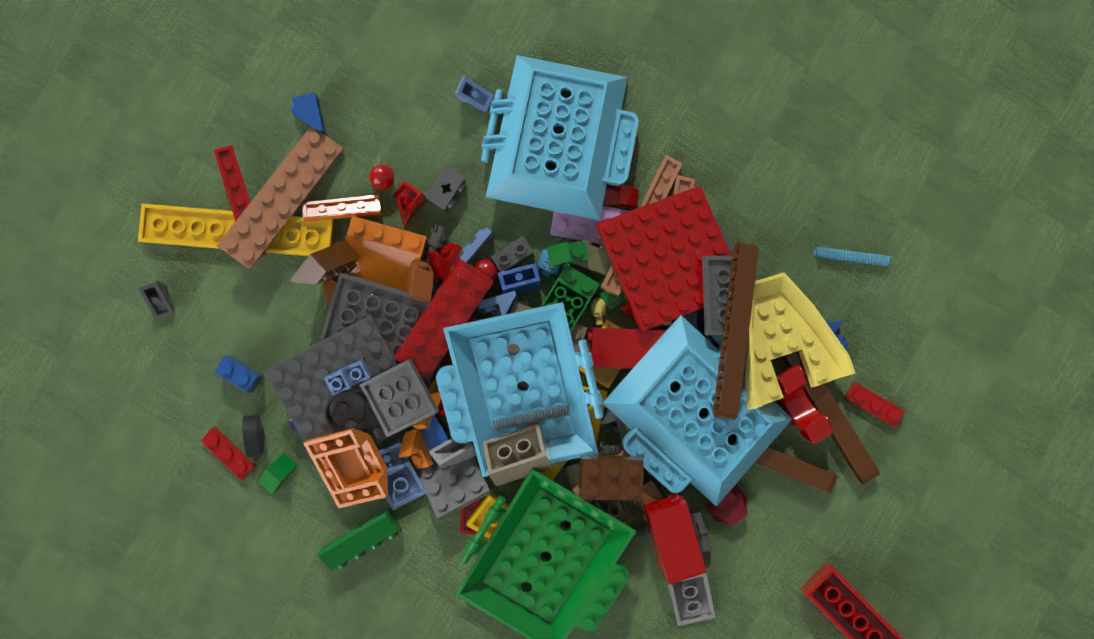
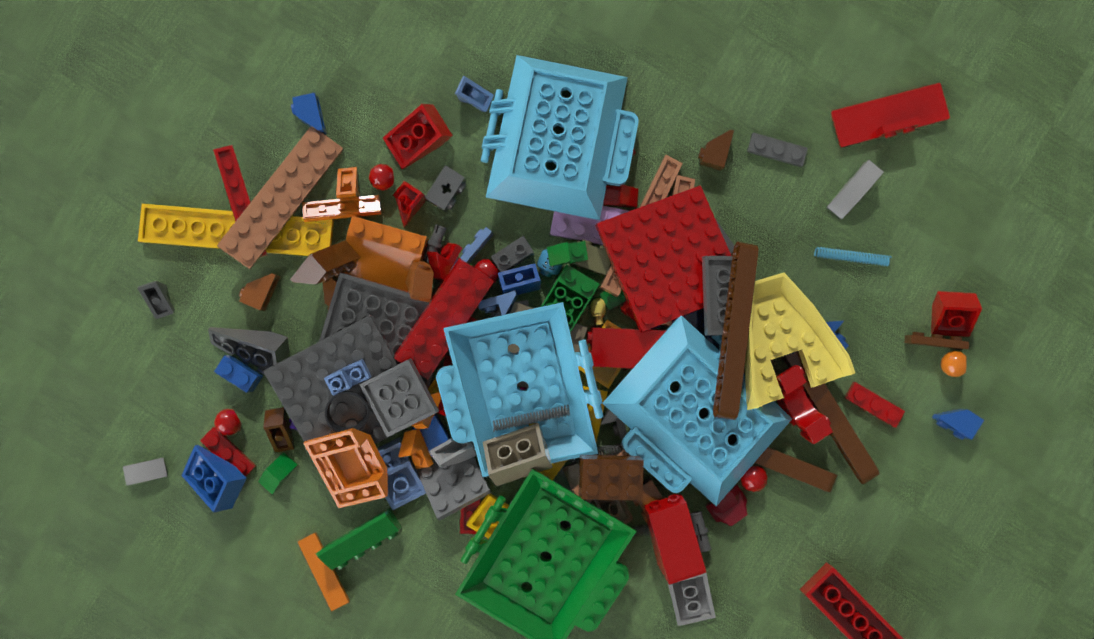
black tyre [242,415,264,458] -> none
none -> light grey slope [123,458,167,485]
none -> blue slope [182,445,246,513]
none -> dark grey wedge [208,327,290,375]
none -> red piece [214,409,242,436]
none -> dark orange slope [239,274,280,311]
none -> reddish brown slope [263,407,294,453]
none -> orange tile [297,532,350,611]
none -> orange slope [336,167,360,199]
none -> red slope [383,104,453,169]
none -> reddish brown slope [698,129,734,171]
none -> red piece [741,466,768,492]
none -> dark grey plate [747,133,808,167]
none -> light grey slope [826,160,883,219]
none -> red bracket [831,83,950,148]
none -> reddish brown plate [904,332,969,350]
none -> red slope [931,291,982,337]
none -> blue slope [932,409,984,440]
none -> orange piece [940,351,967,377]

